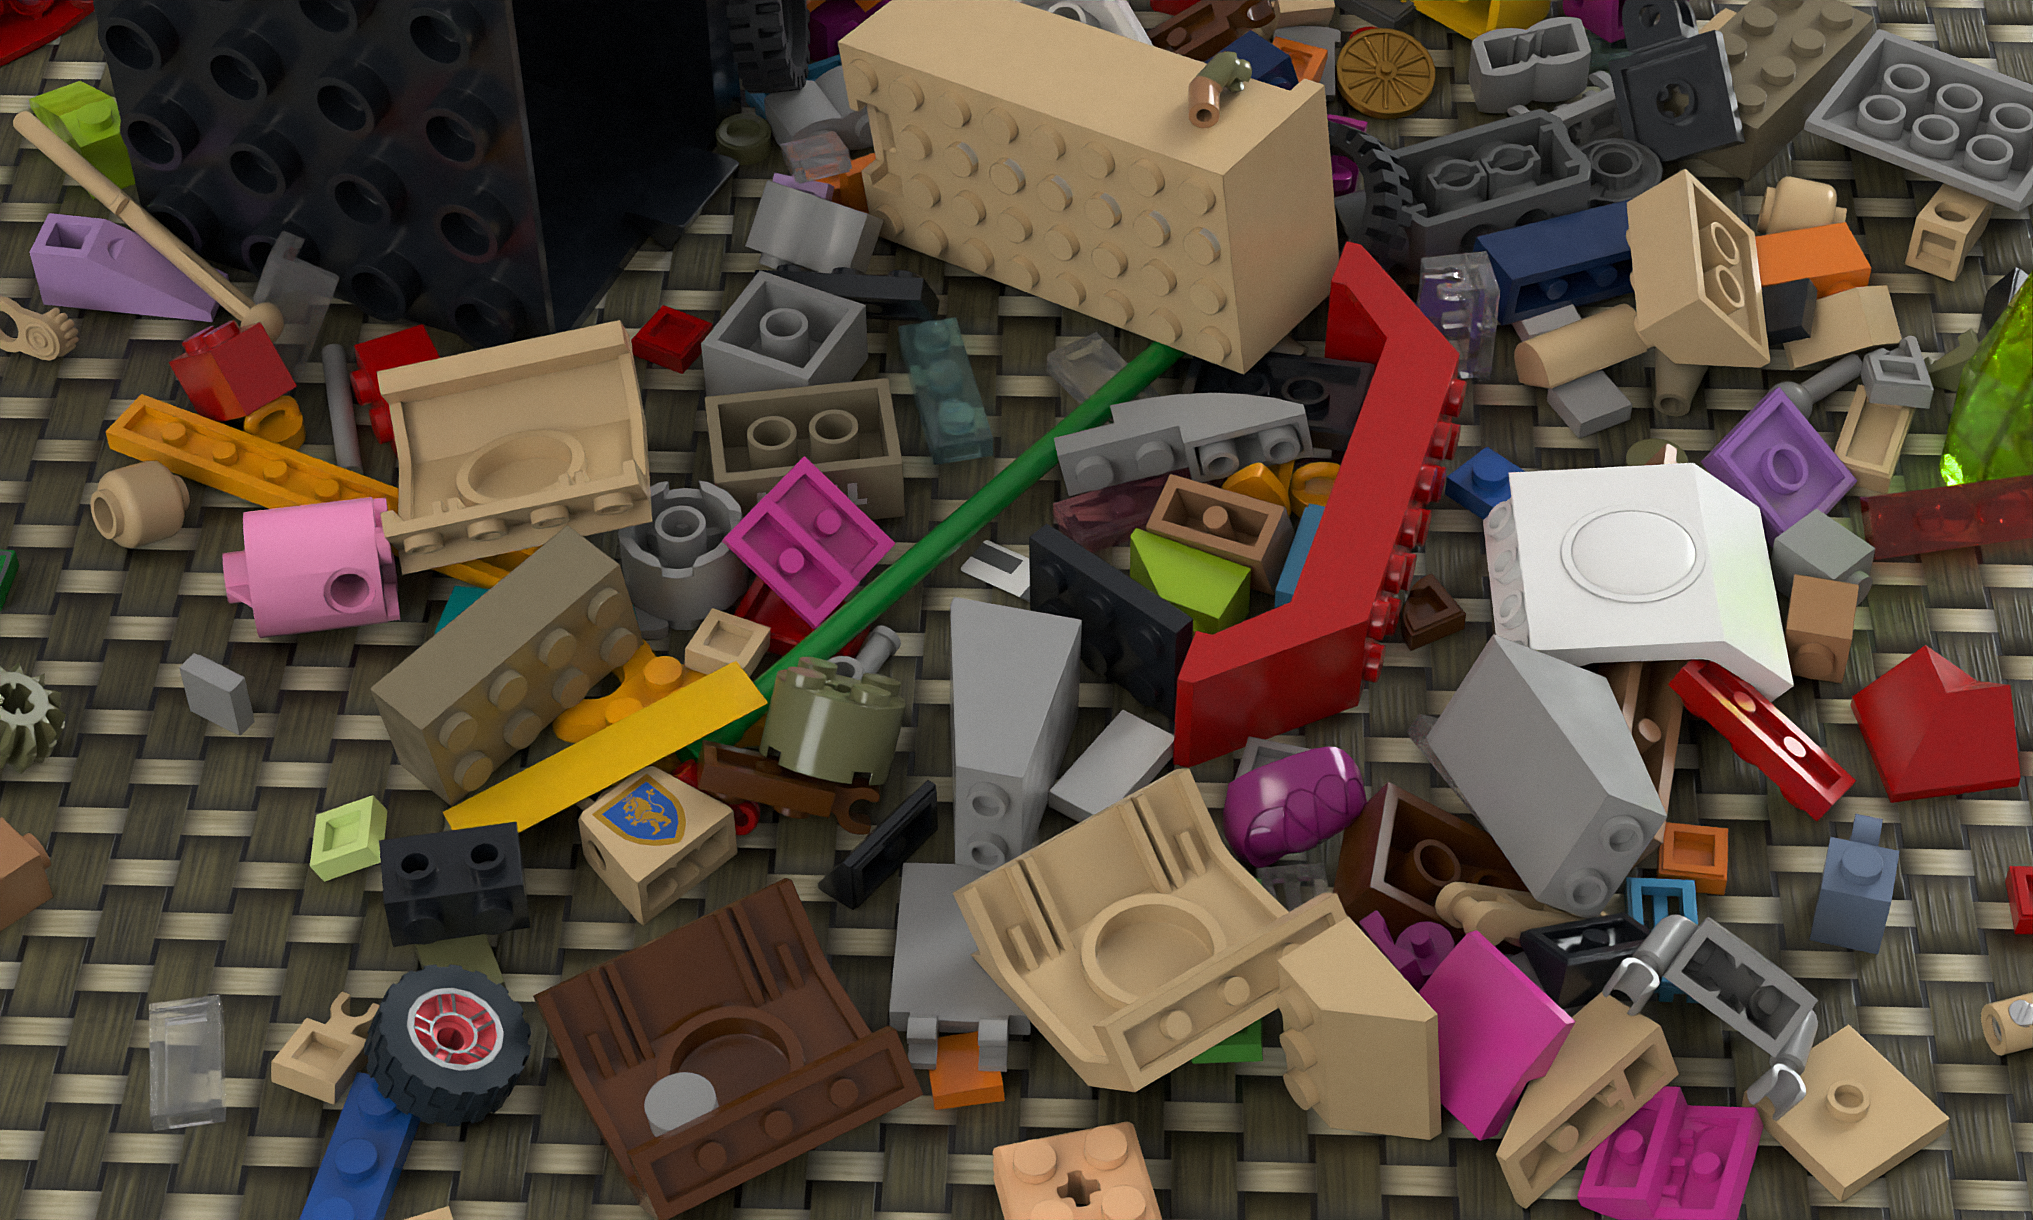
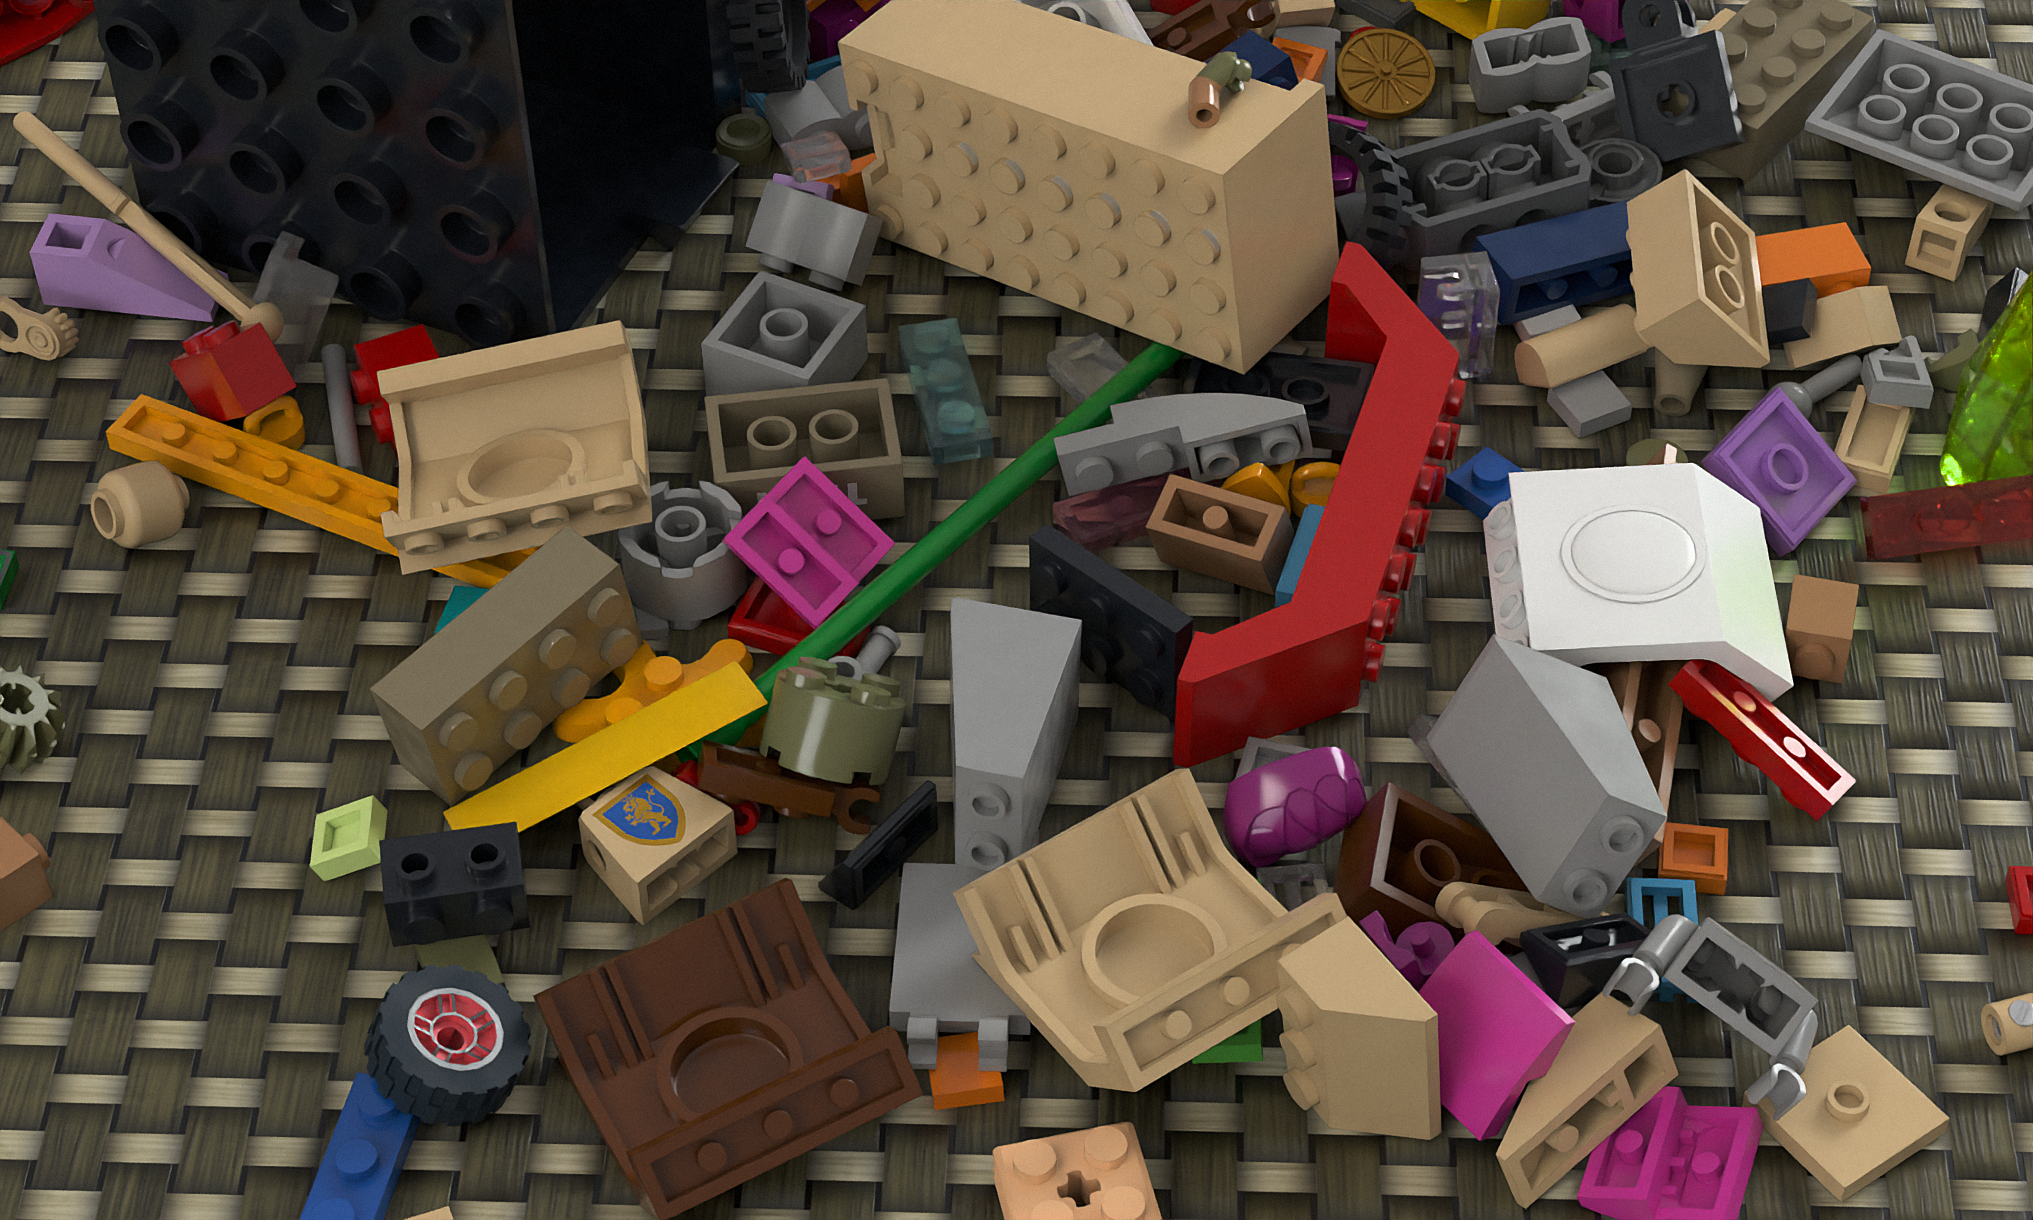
lime slope [29,81,135,199] -> none
clear tile [149,995,226,1131] -> none
light grey tile [179,653,255,736] -> none
bright pink cylinder [222,497,400,638] -> none
tan plate [271,992,380,1105] -> none
red tile [631,305,713,374] -> none
light grey tile [644,1072,719,1137] -> none
tan tile [685,608,771,678] -> none
black plate [754,264,940,322] -> none
white sticker [961,540,1030,602] -> none
white tile [1049,710,1174,823] -> none
lime slope [1130,528,1251,637] -> none
reddish brown tile [1401,573,1466,651] -> none
tan head [1756,176,1847,235] -> none
light grey brick [1770,508,1876,606] -> none
sand blue brick [1809,813,1900,954] -> none
red slope [1850,645,2021,803] -> none

